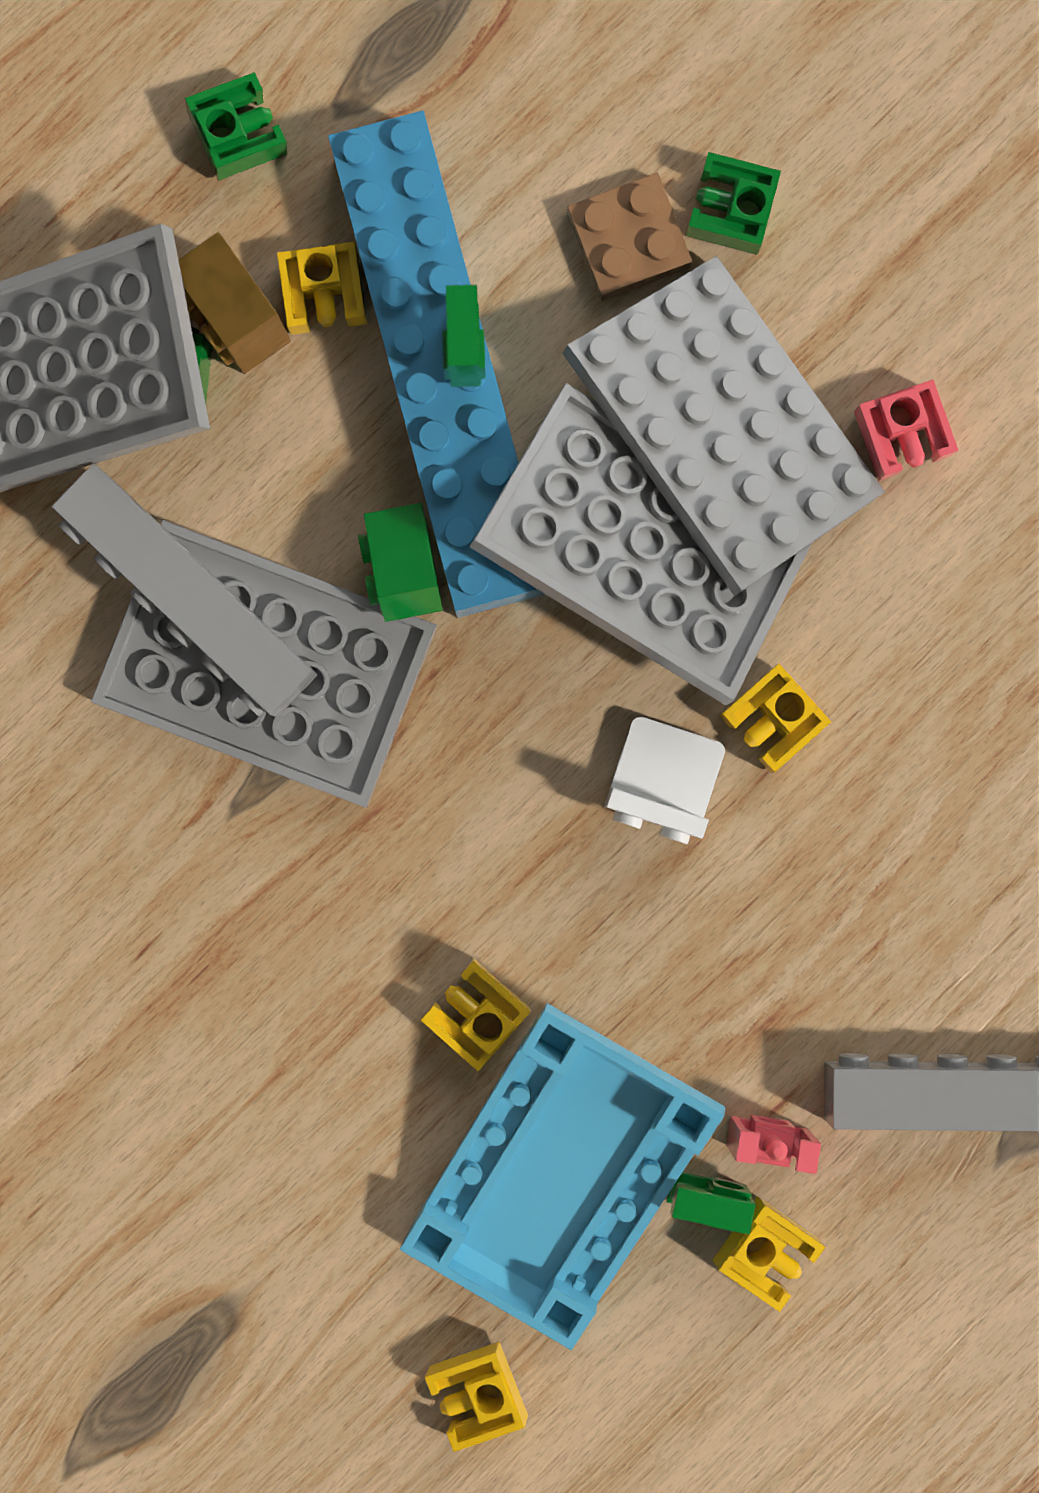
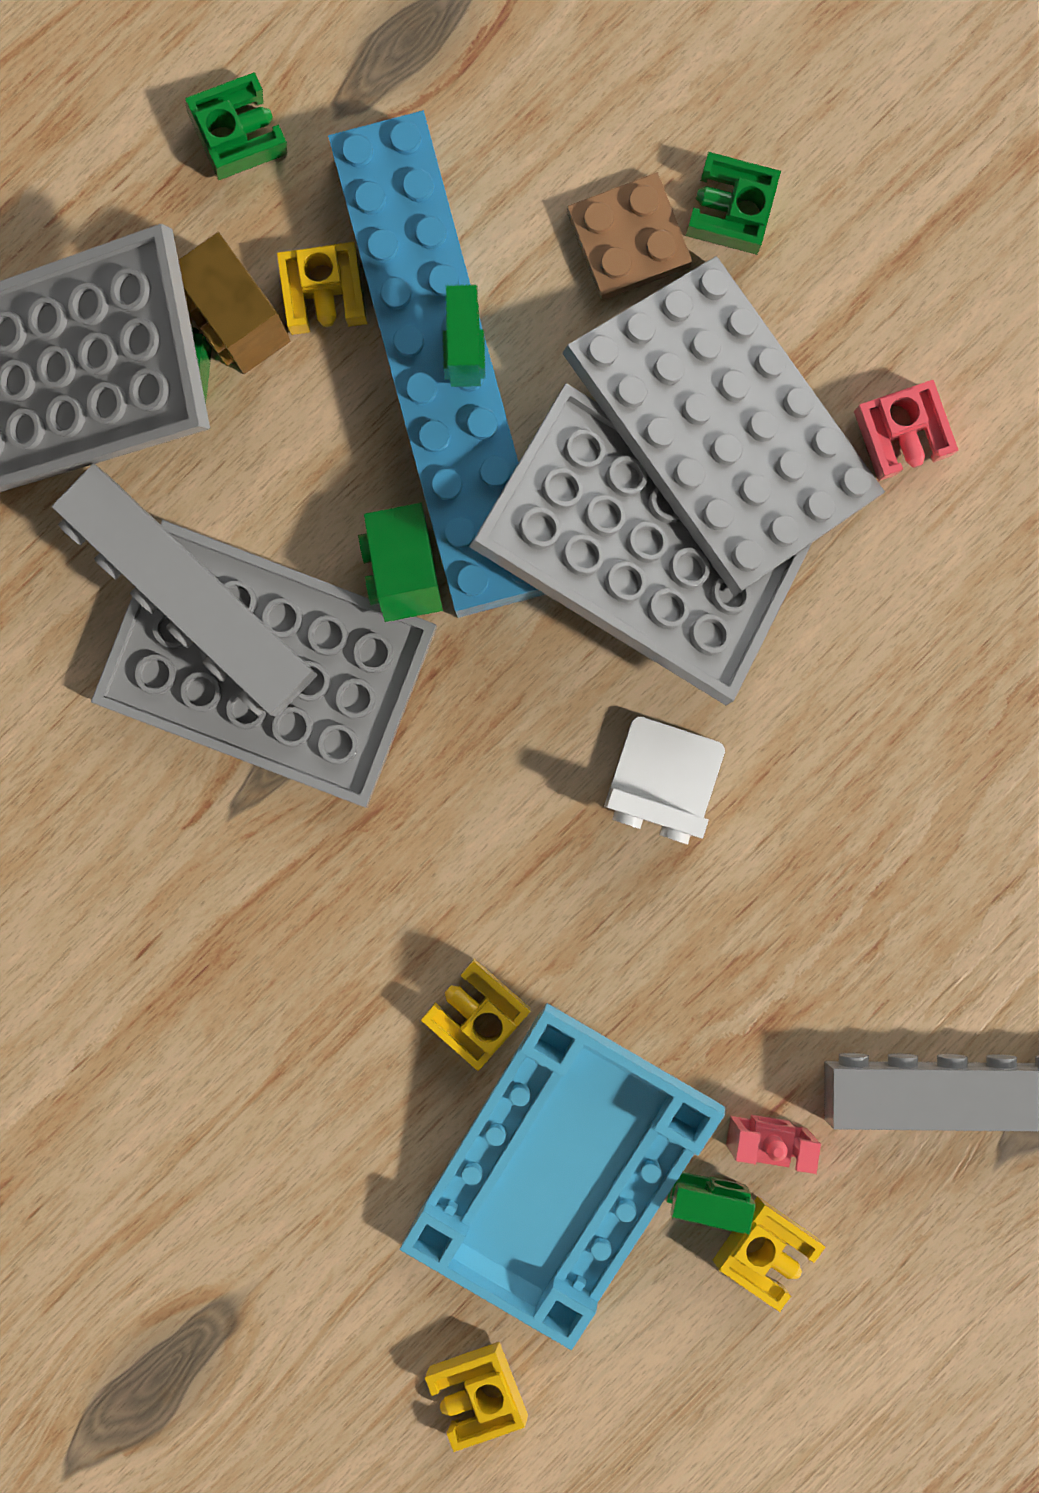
yellow brick [719,663,832,773] -> none

